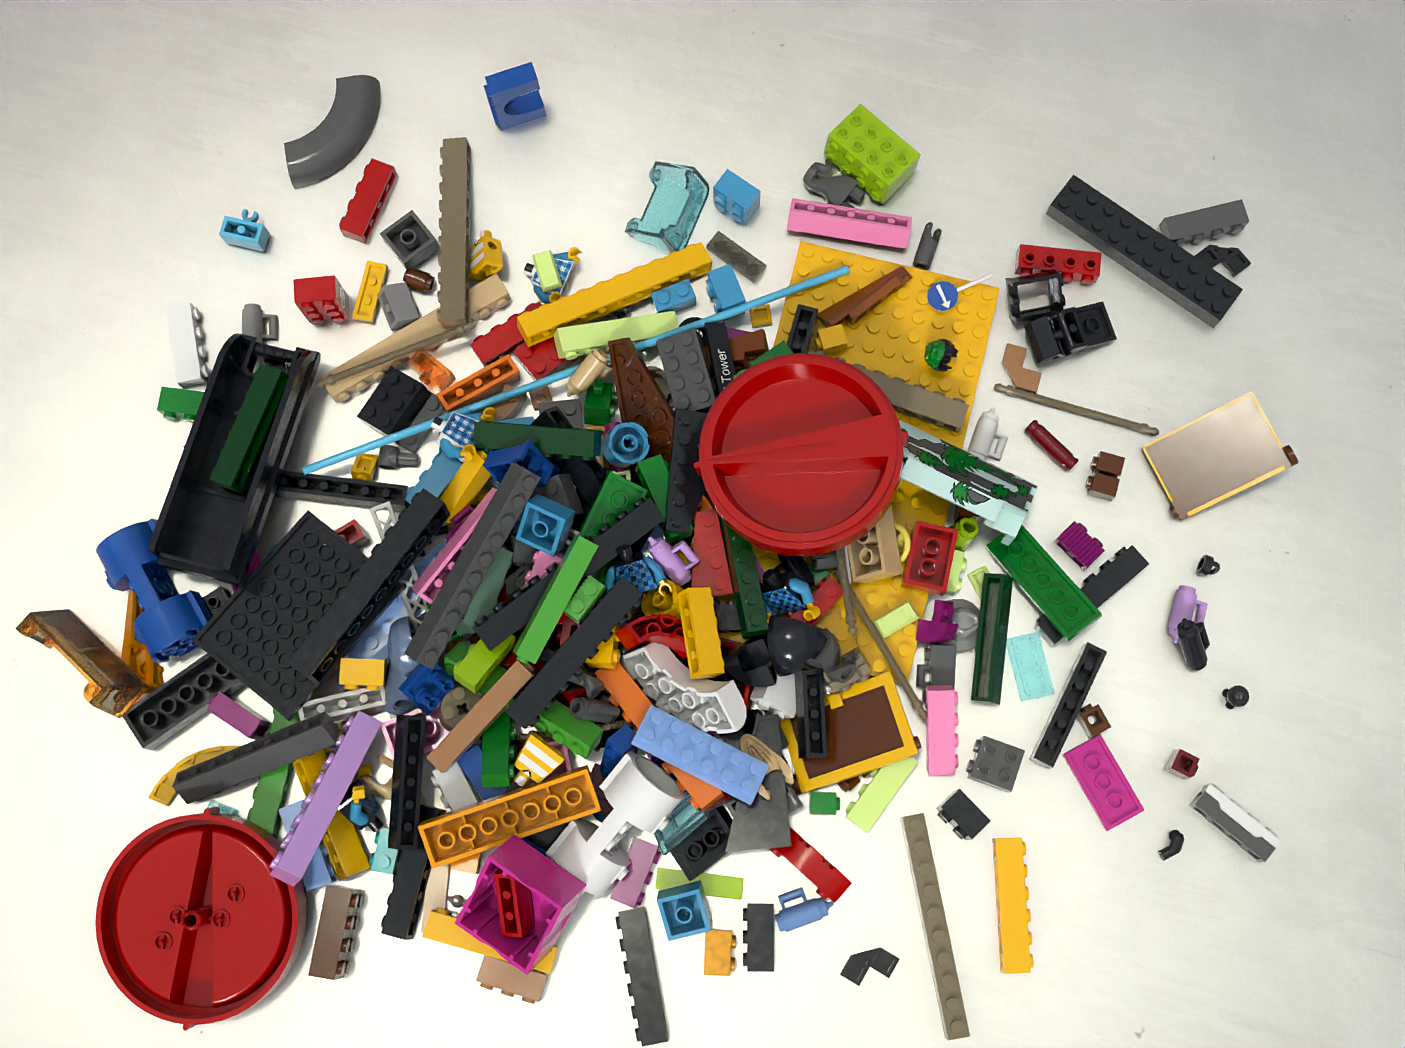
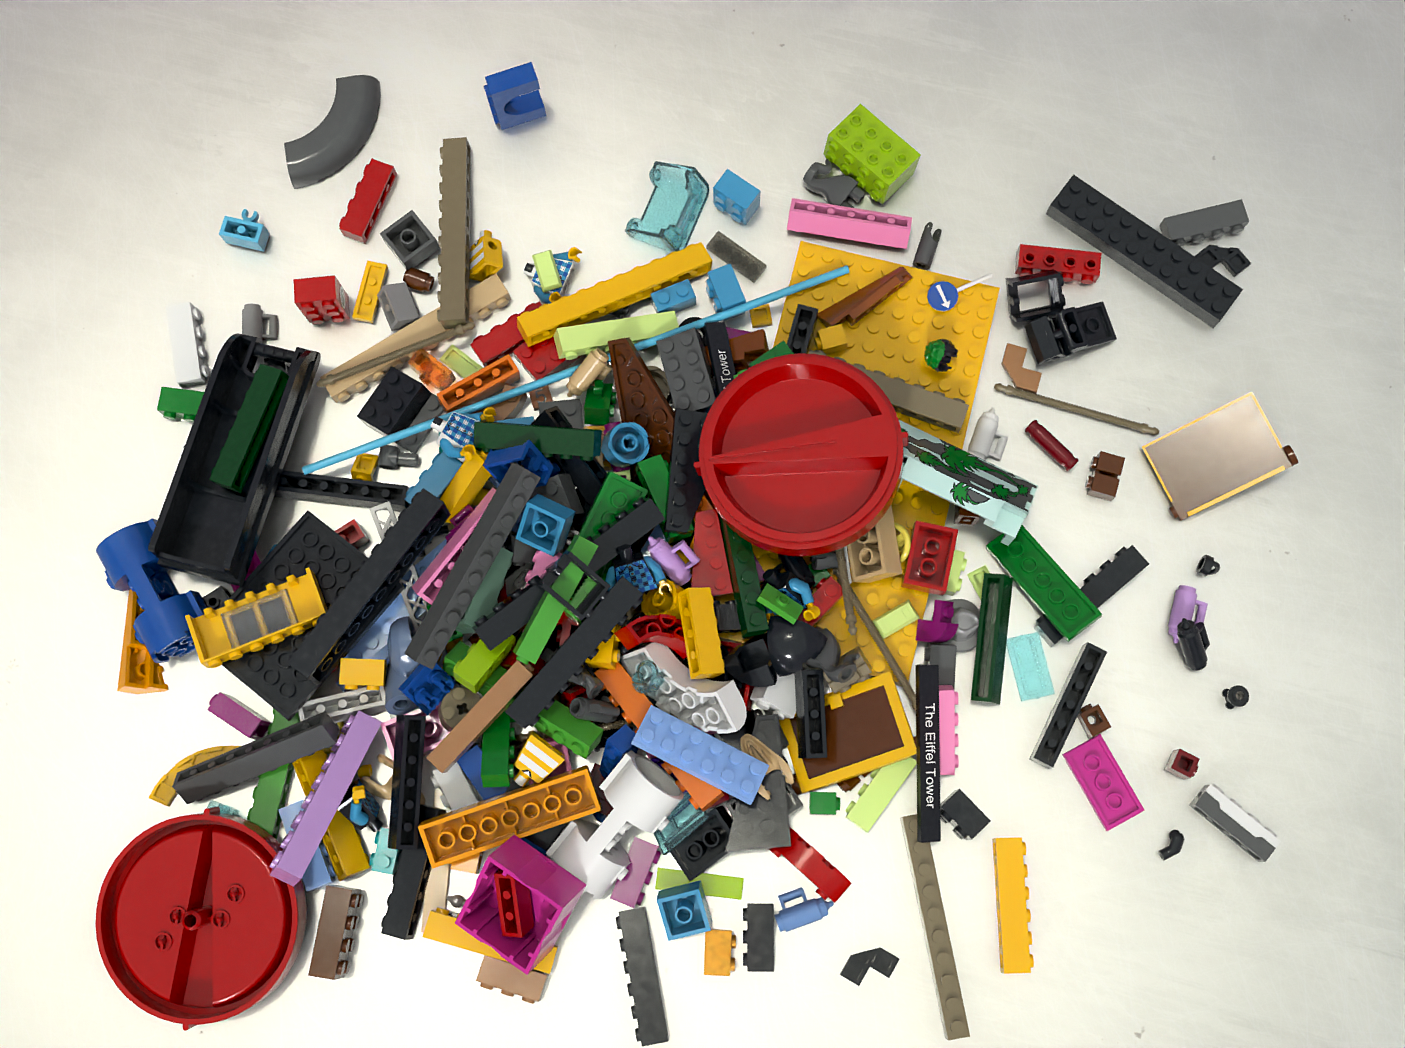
windscreen [15,609,150,719] -> none
black brick [120,653,245,750] -> none
lime plant [949,517,979,552] -> none
dark grey brick [966,736,1025,792] -> none
magenta brick [1054,521,1105,571] -> none
none -> yellow window [185,567,328,668]
none -> yellowish green tile [439,344,483,378]
none -> black window [537,550,611,621]
none -> clear light blue piece [632,660,665,694]
none -> bright green plate [757,583,804,625]
none -> black tile [915,664,941,843]

